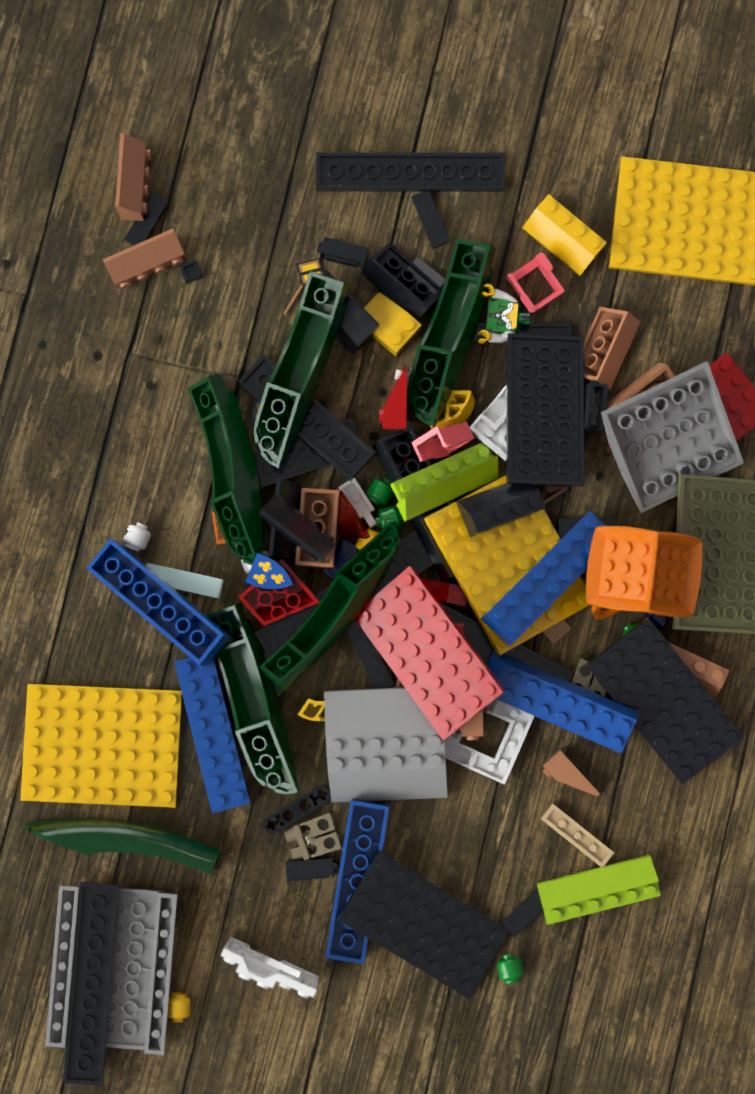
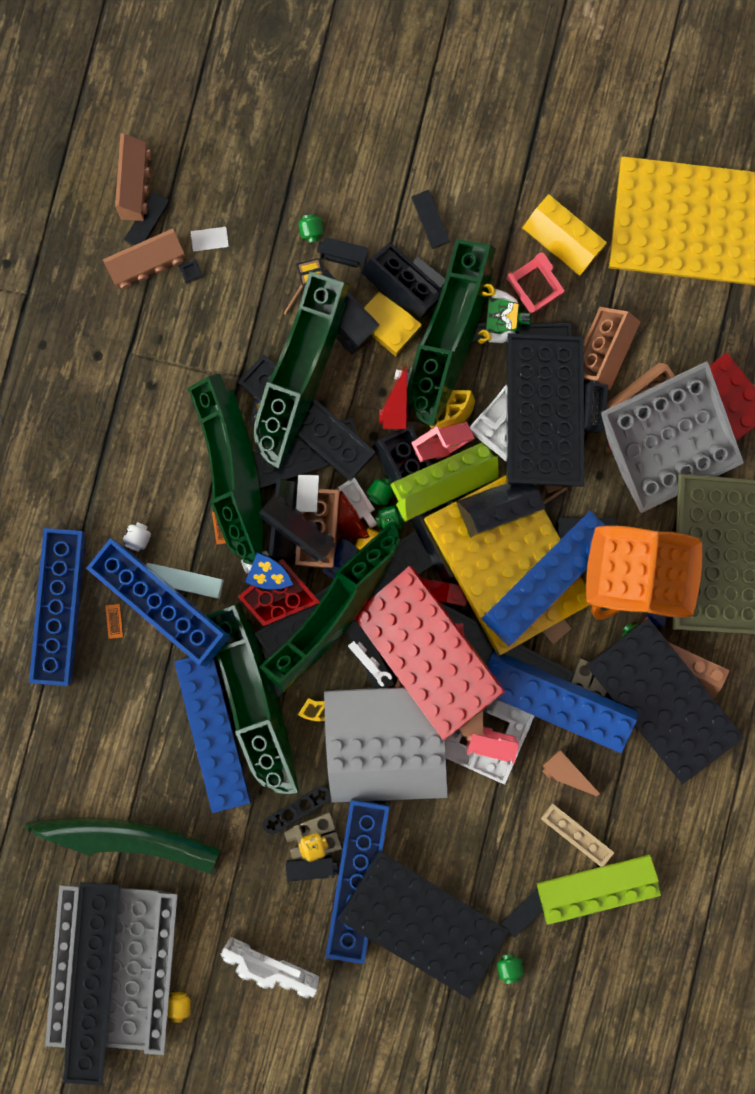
yellow plate [20,684,182,808] -> none
black plate [316,152,505,192] -> none
none -> blue brick [29,528,86,686]
none -> sticker [105,604,123,639]
none -> white sticker [191,227,229,252]
none -> white sticker [296,475,319,512]
none -> green head [298,214,325,242]
none -> yellow head [298,833,328,862]
none -> white plate [348,641,392,686]
none -> coral piece [466,726,519,764]

